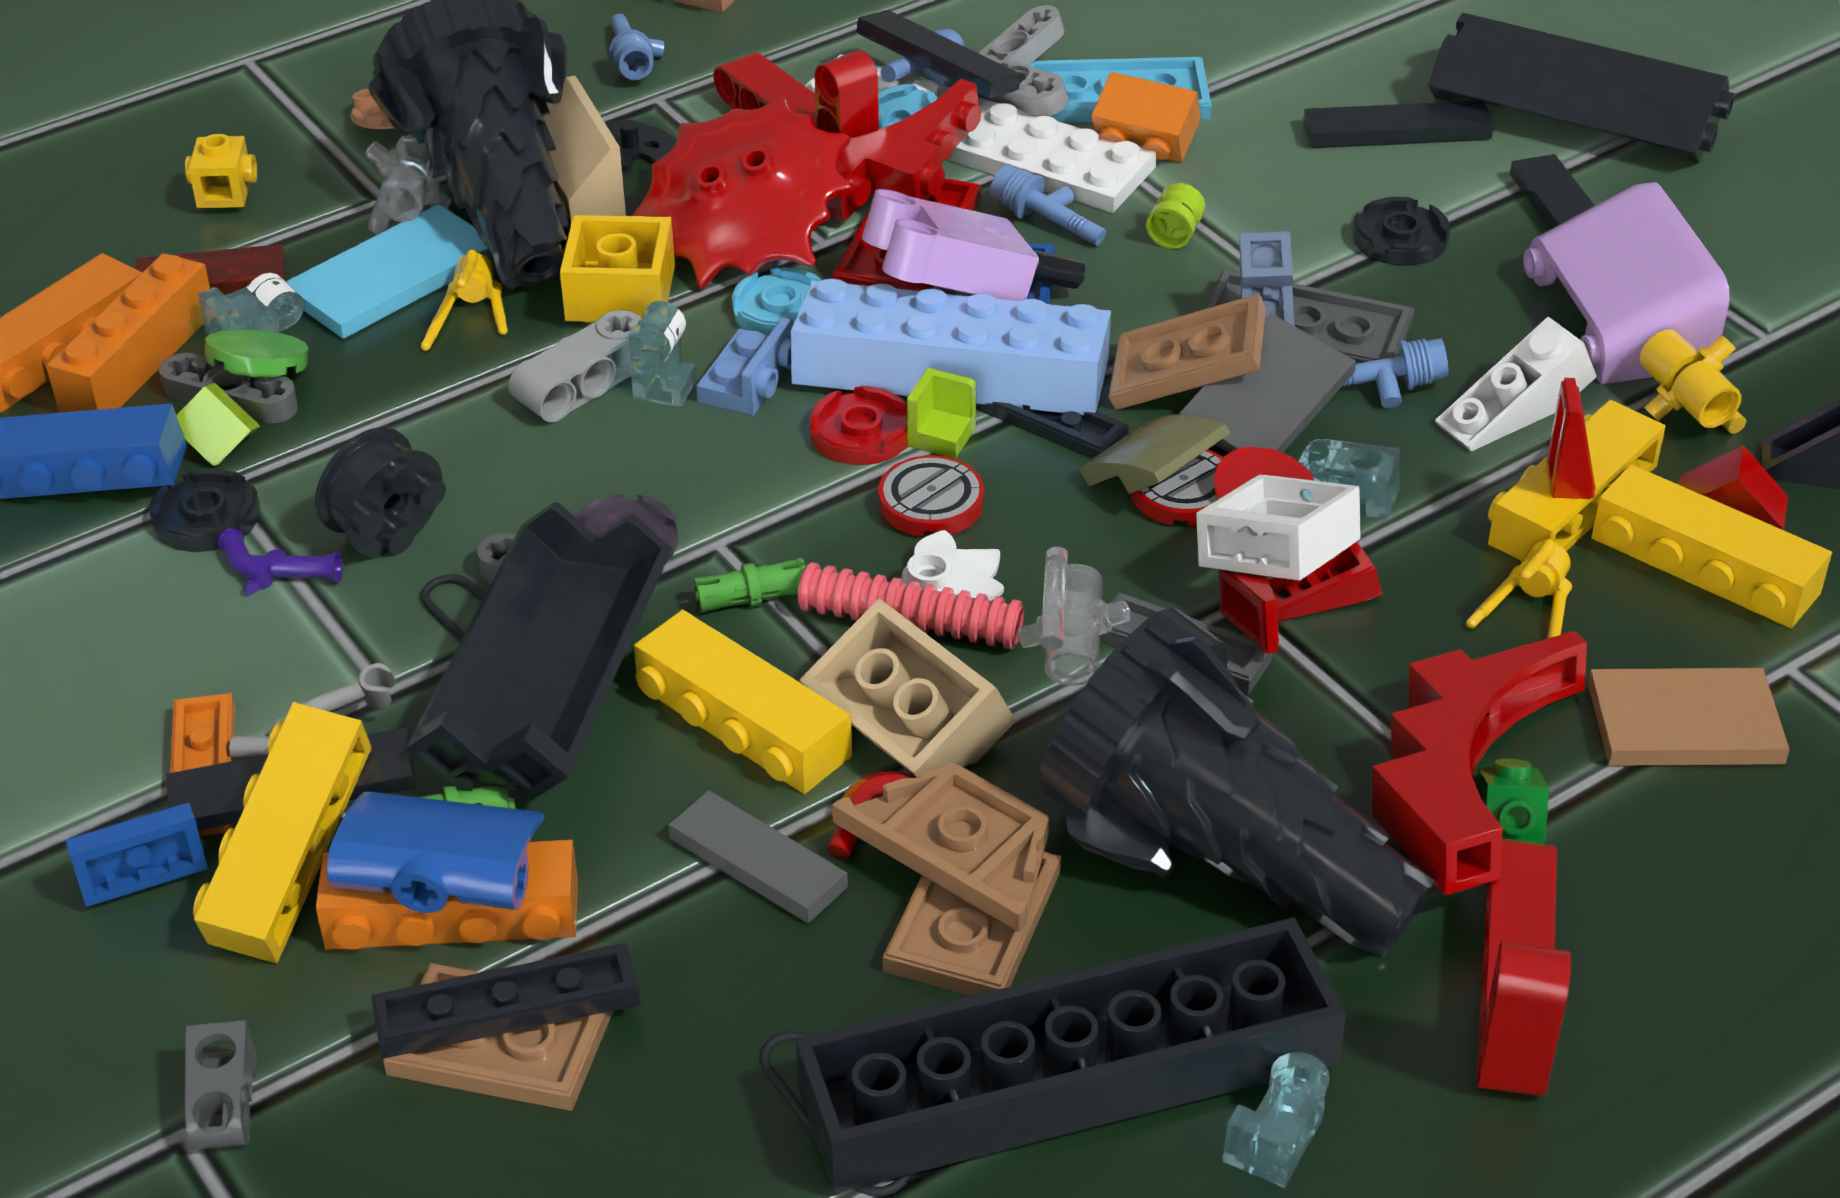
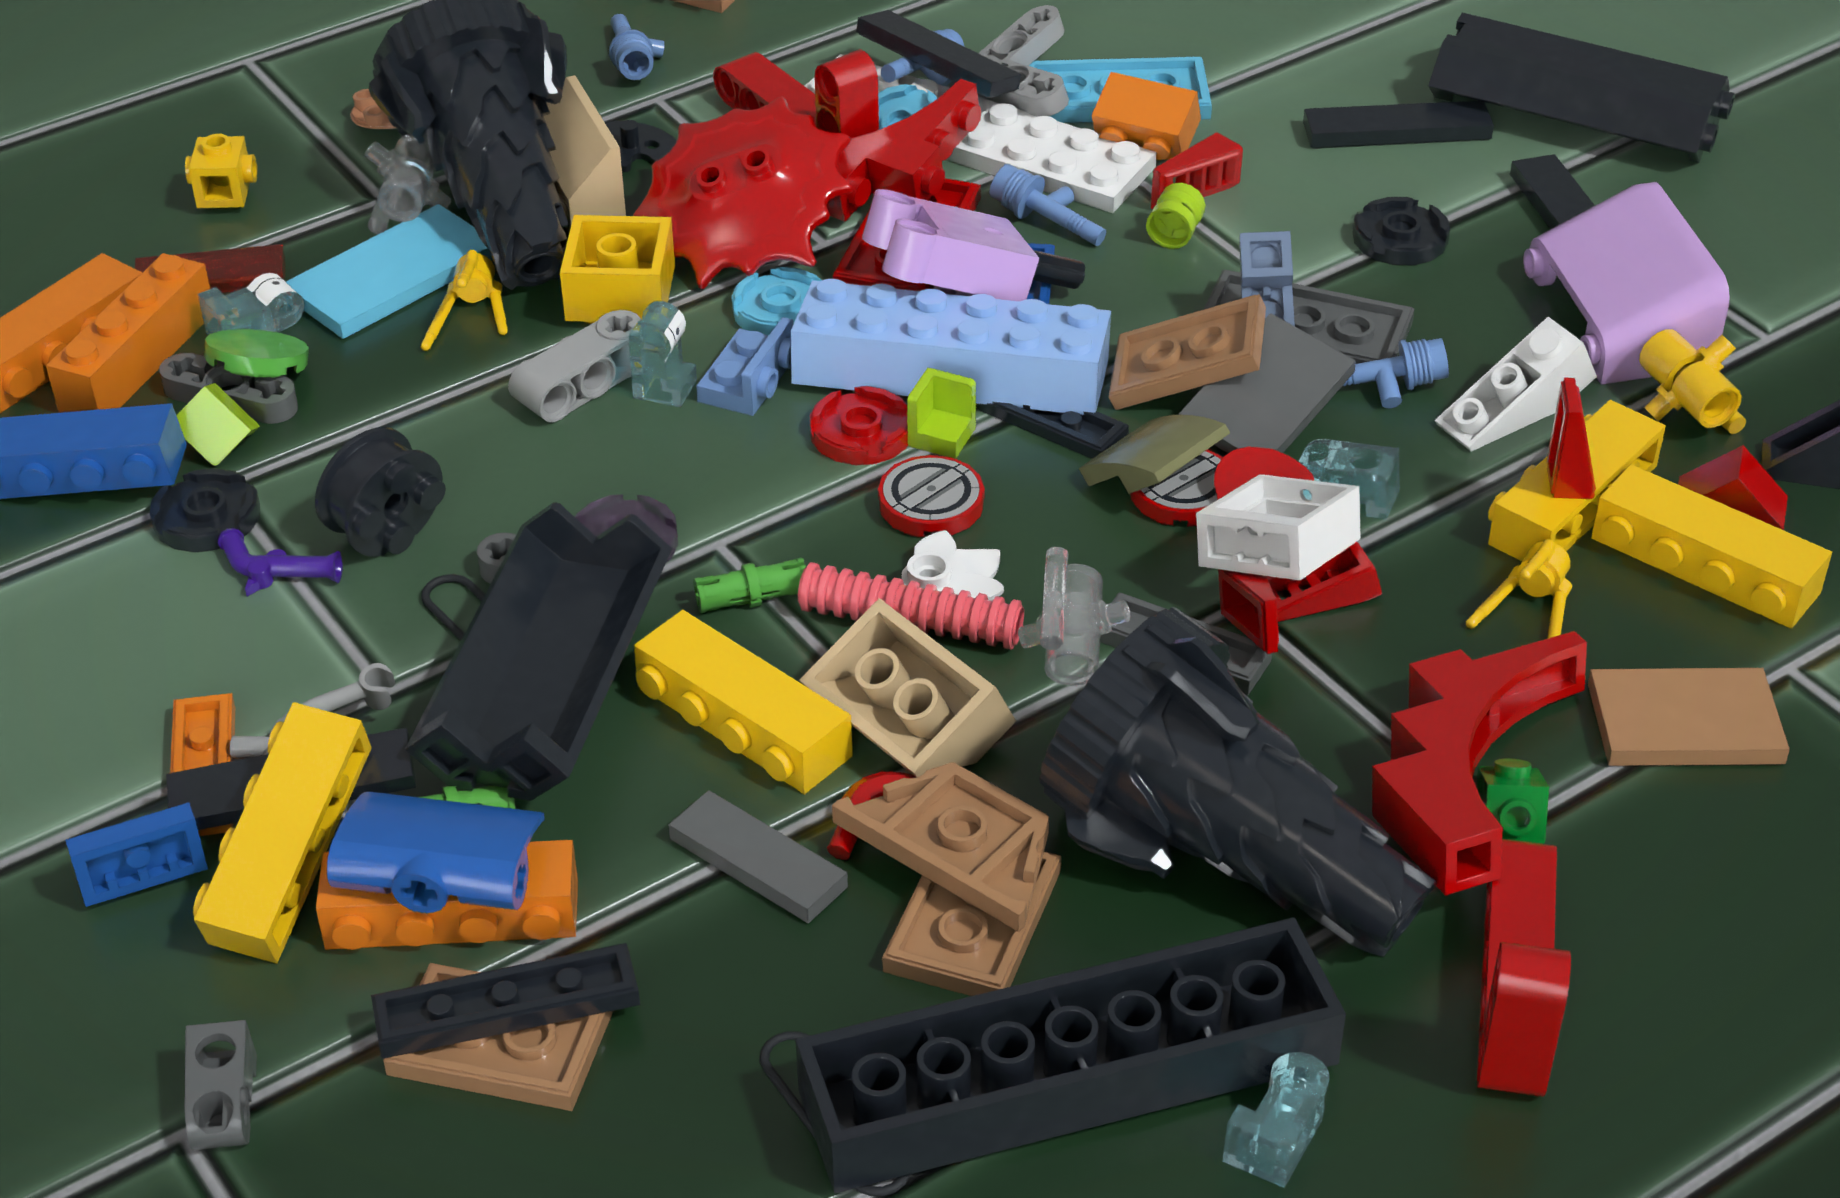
none -> red slope [1151,132,1243,209]

